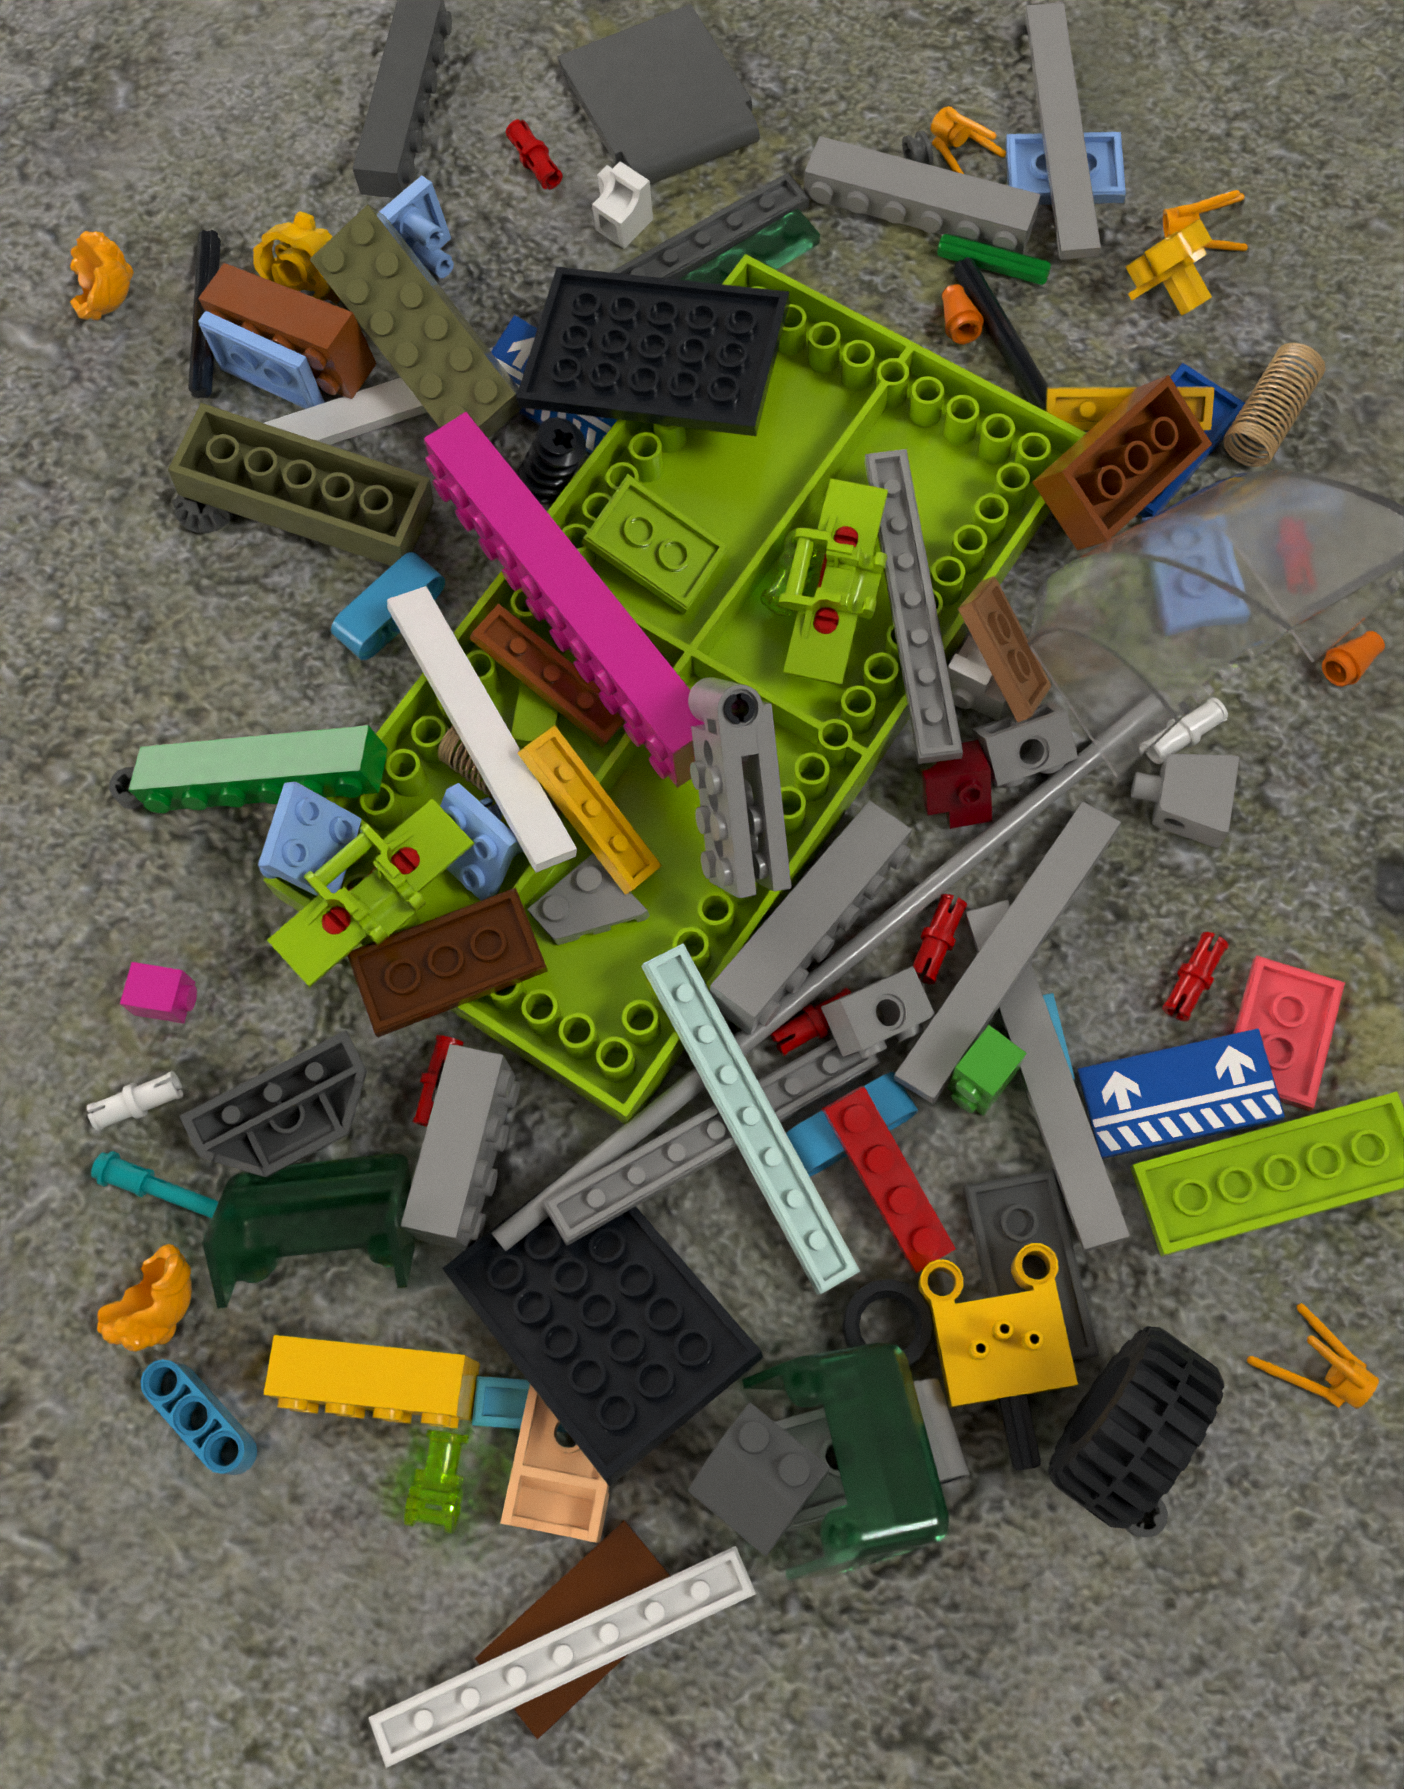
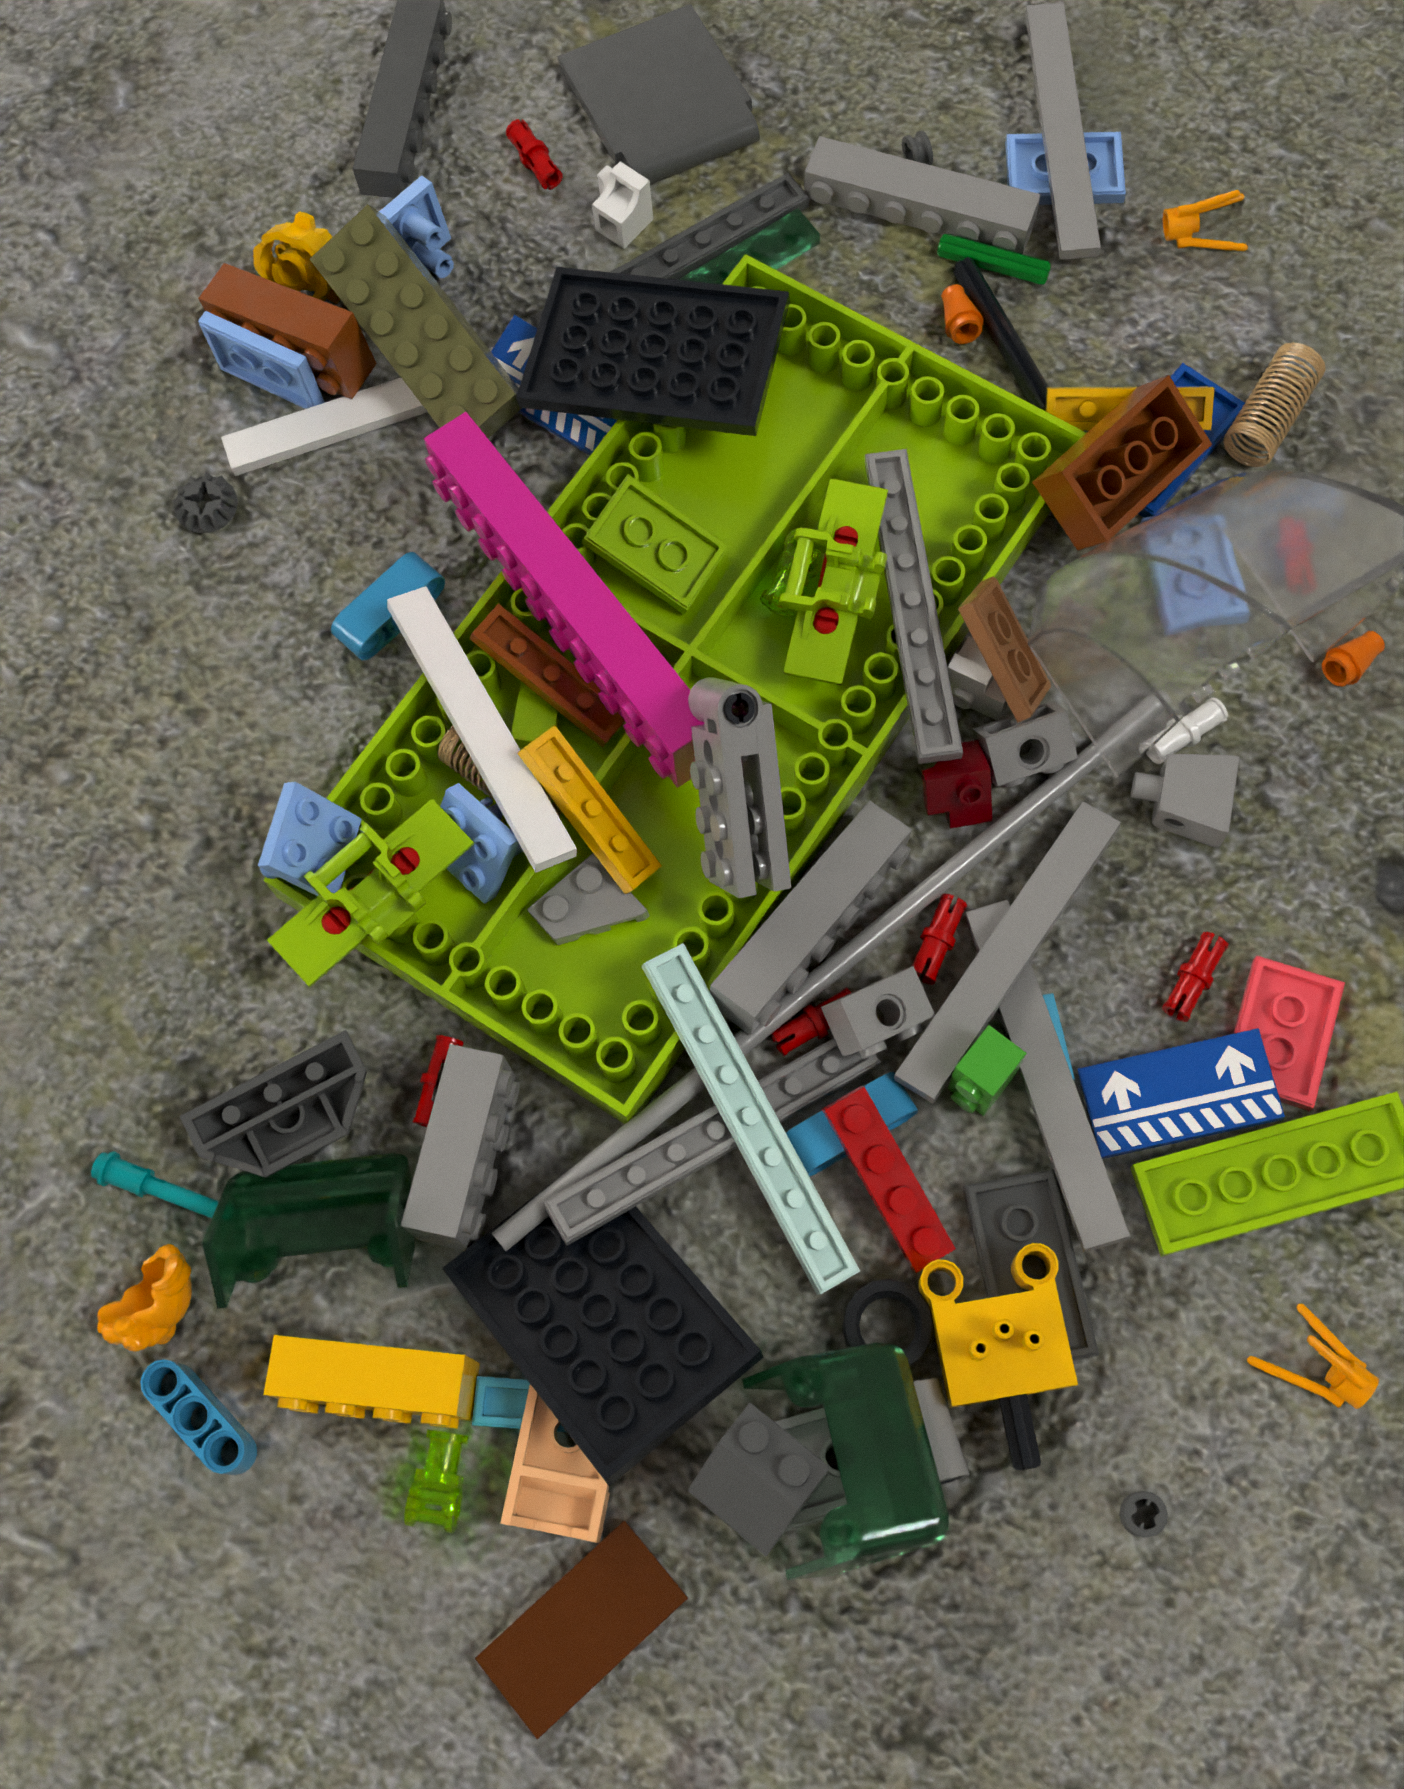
light orange hair [70,231,134,321] -> none
white pin [87,1071,183,1131] -> none
dark grey bush [109,767,144,810] -> none
dark pink brick [120,962,197,1024] -> none
brick [129,725,388,813] -> none
olive brick [168,403,434,566] -> none
black axle [188,229,221,399] -> none
reddish brown tile [347,887,548,1038] -> none
white tile [368,1546,756,1768] -> none
black piece [517,417,586,505] -> none
light orange plant [930,106,1006,174] -> none
black tyre [1048,1326,1224,1529] -> none
yellow piece [1125,219,1212,316] -> none

